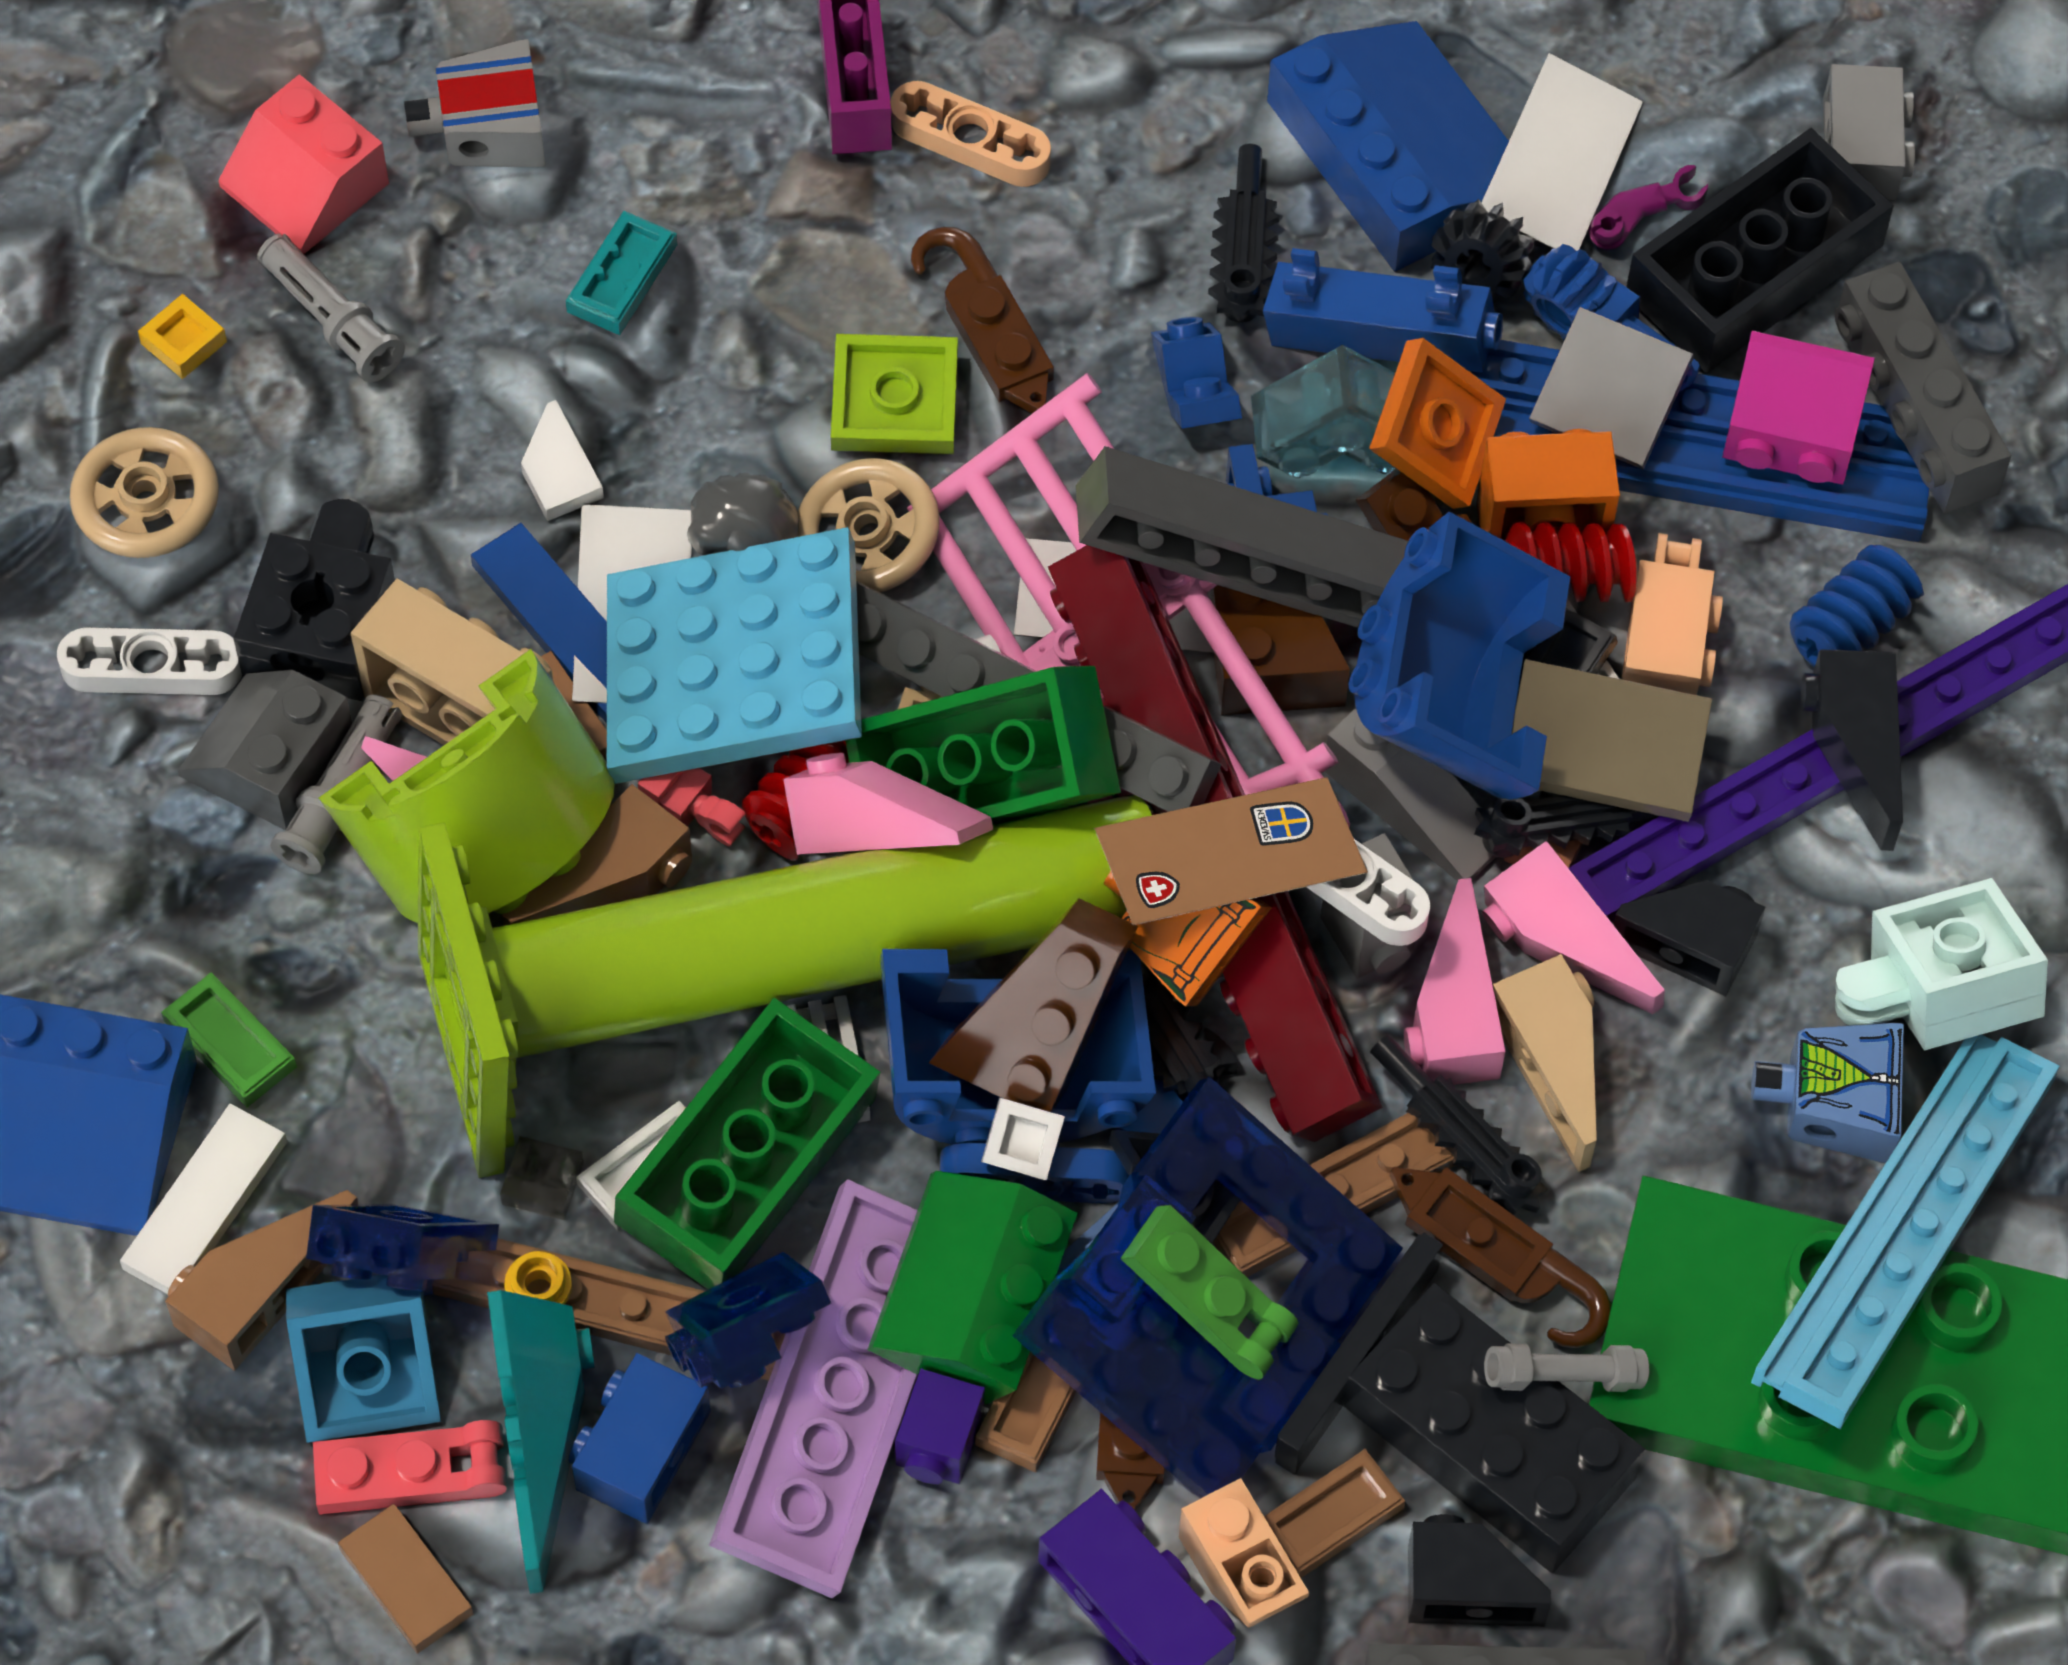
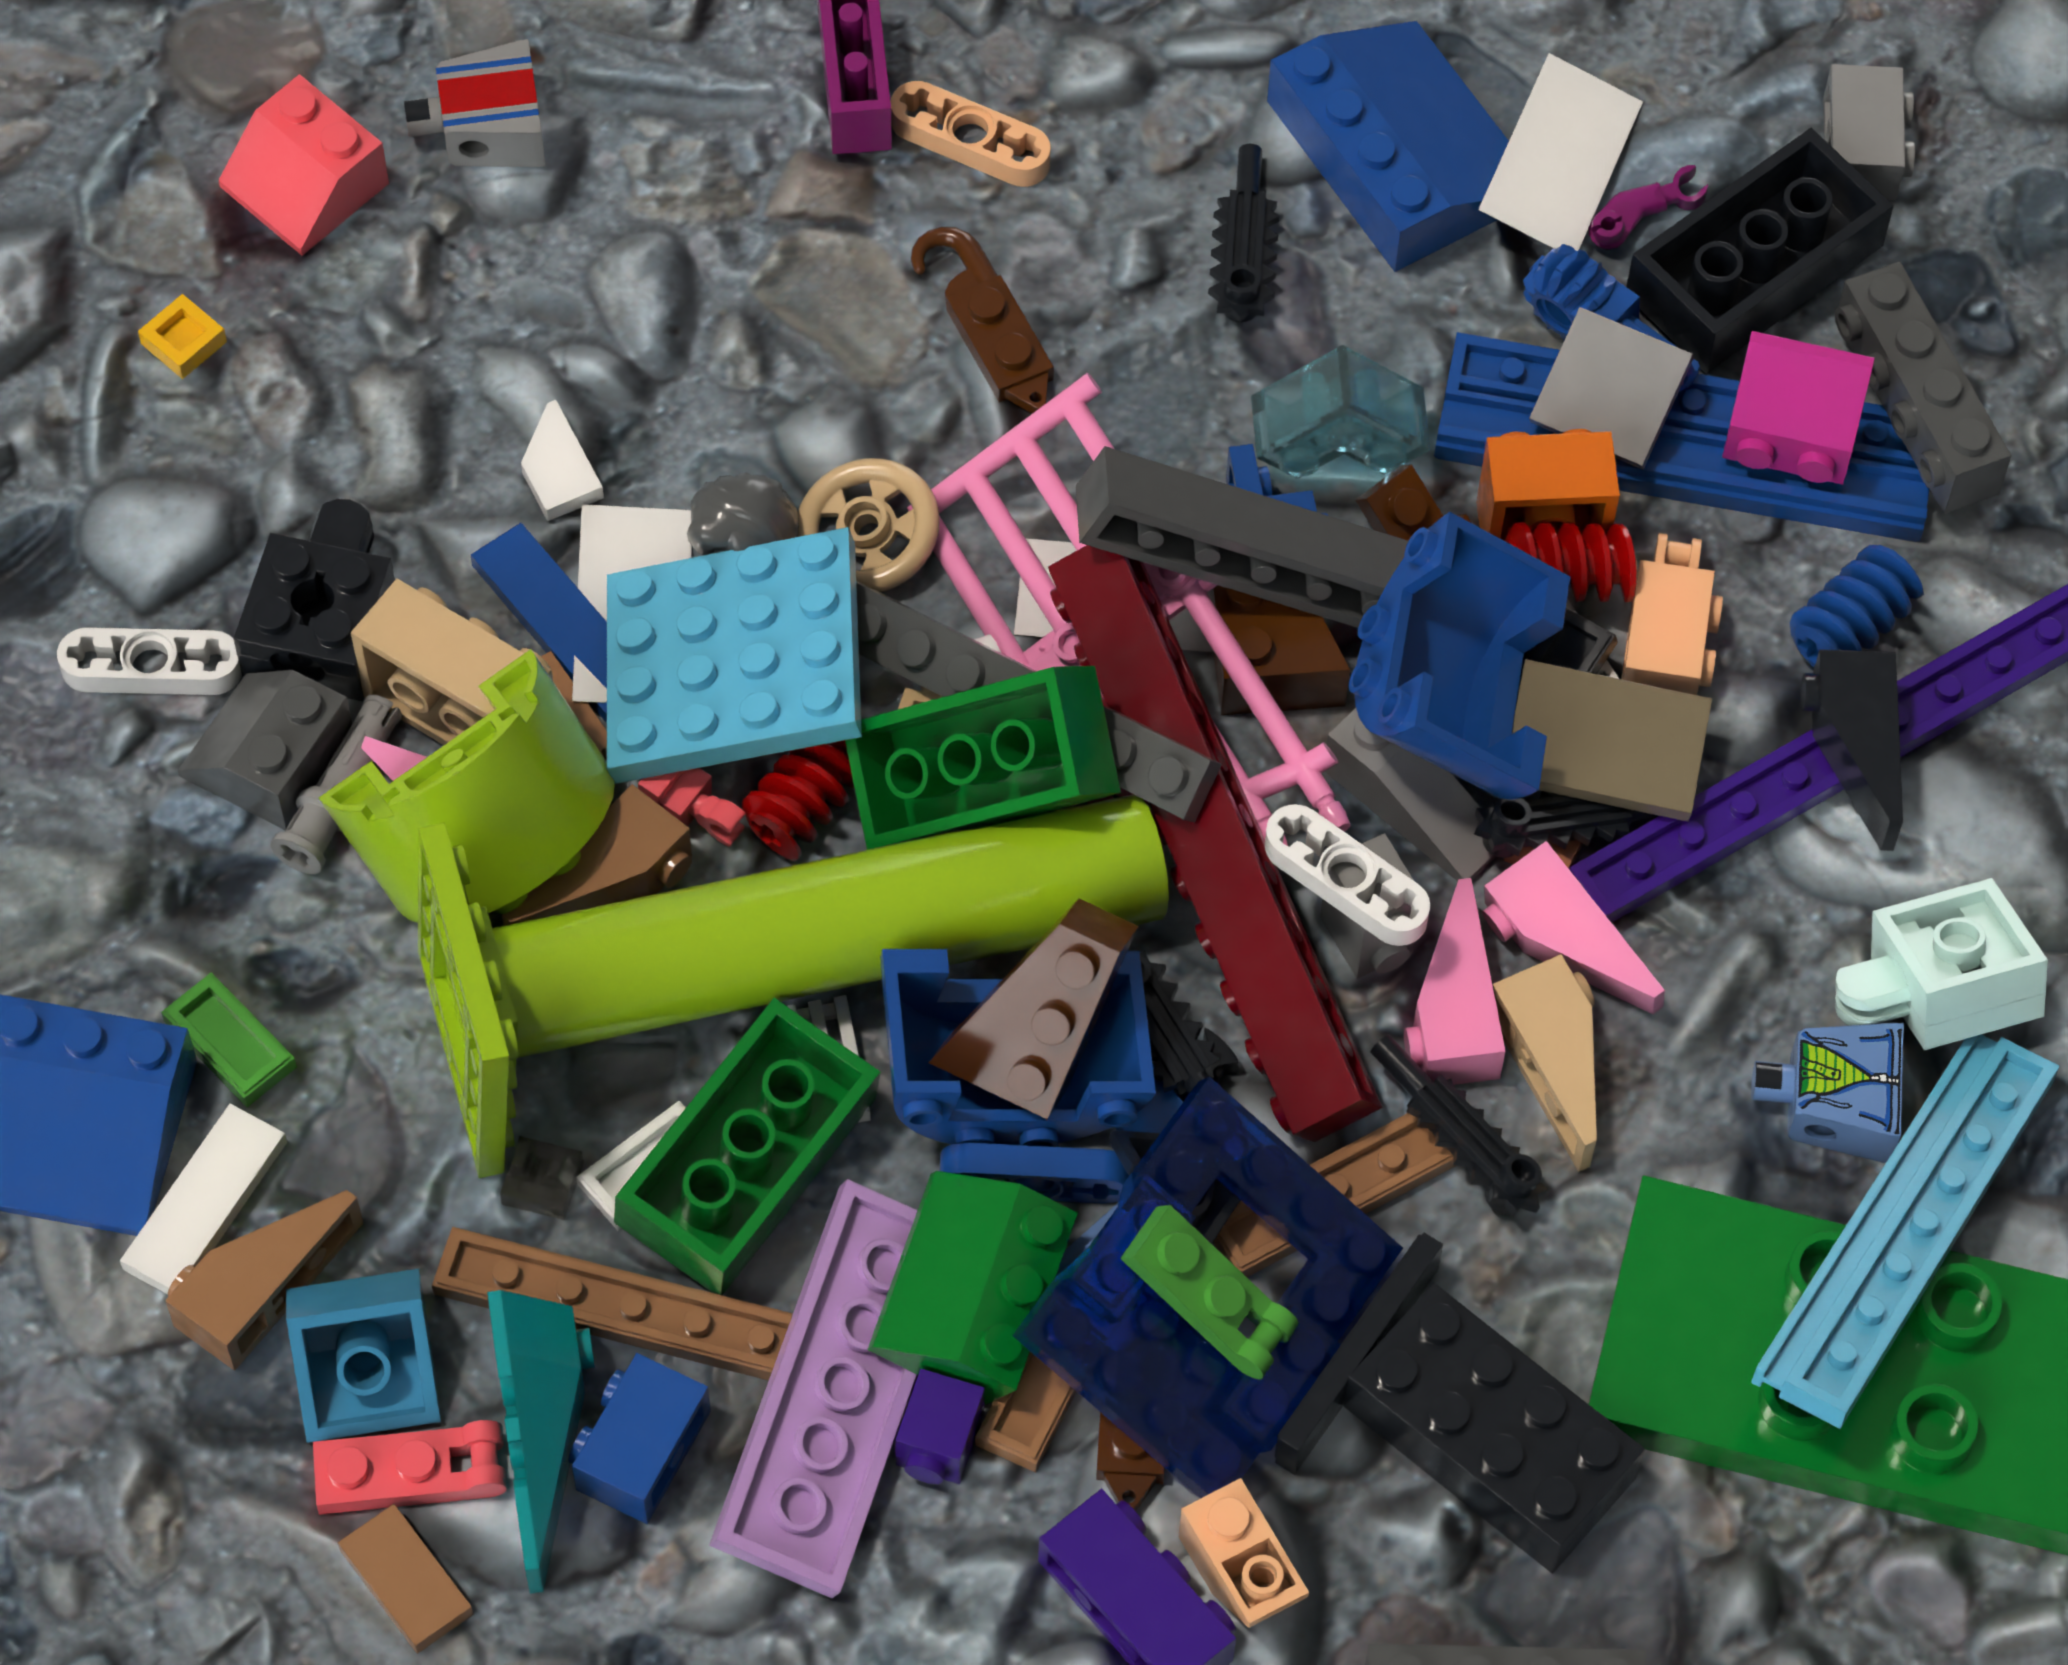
tan plate [70,427,219,558] -> none
light grey pin [257,233,405,383] -> none
clear blue plate [306,1204,499,1291] -> none
yellow plate [504,1251,572,1304] -> none
teal plate [566,210,678,335] -> none
clear blue plate [665,1252,832,1389] -> none
bright pink slope [783,753,993,855] -> none
lime plate [830,334,958,454] -> none
white plate [981,1098,1065,1180] -> none
medium nougat sticker [1094,777,1368,925] -> none
orange torso [1104,871,1272,1007] -> none
blue slope [1151,317,1242,429] -> none
blue brick [1263,248,1503,373] -> none
medium nougat tile [1264,1449,1405,1578] -> none
orange plate [1369,338,1506,509] -> none
reddish brown plate [1390,1167,1611,1348] -> none
black slope [1408,1514,1551,1627] -> none
black gear [1431,199,1535,303] -> none
light grey bar [1484,1343,1649,1392] -> none
black slope [1614,880,1766,997] -> none

